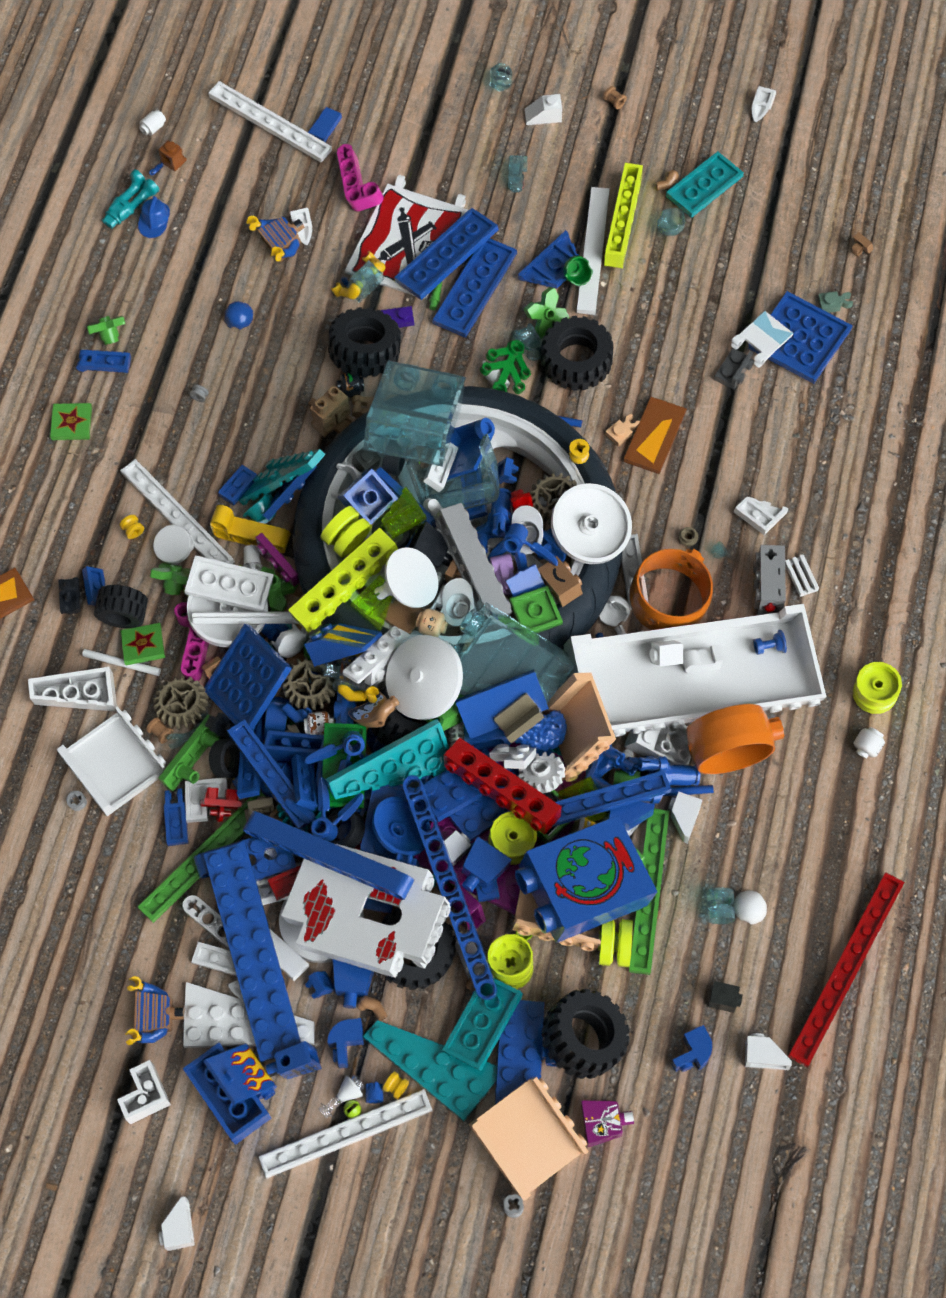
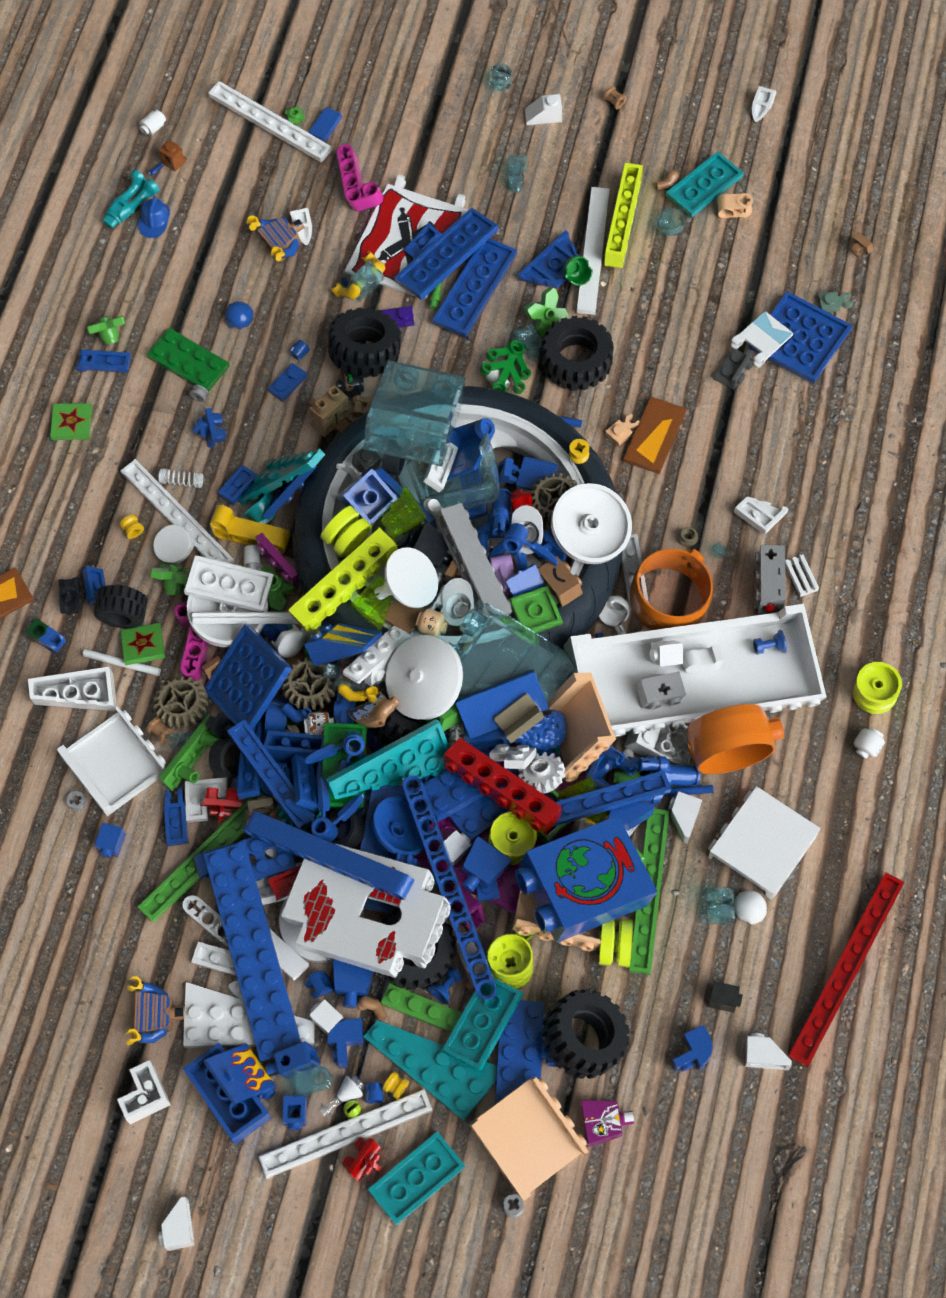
none -> leg [25,618,66,654]
none -> blue brick [94,823,126,858]
none -> green plate [147,328,230,392]
none -> white piece [158,468,203,488]
none -> blue hips [193,408,226,448]
none -> blue plate [268,363,308,402]
none -> blue brick [283,1096,308,1130]
none -> bright green plate [285,106,305,125]
none -> clear light blue piece [288,1066,333,1096]
none -> blue hose [289,340,310,361]
none -> white brick [309,999,344,1035]
none -> red hips [342,1137,382,1182]
none -> teal plate [368,1131,466,1226]
none -> bright green plate [381,983,462,1033]
none -> blue slope [403,222,442,259]
none -> blue piece [428,967,463,1004]
none -> blue piece [516,457,558,491]
none -> light grey brick [635,671,686,710]
none -> white panel [708,786,821,900]
none -> light nougat piece [717,193,753,218]

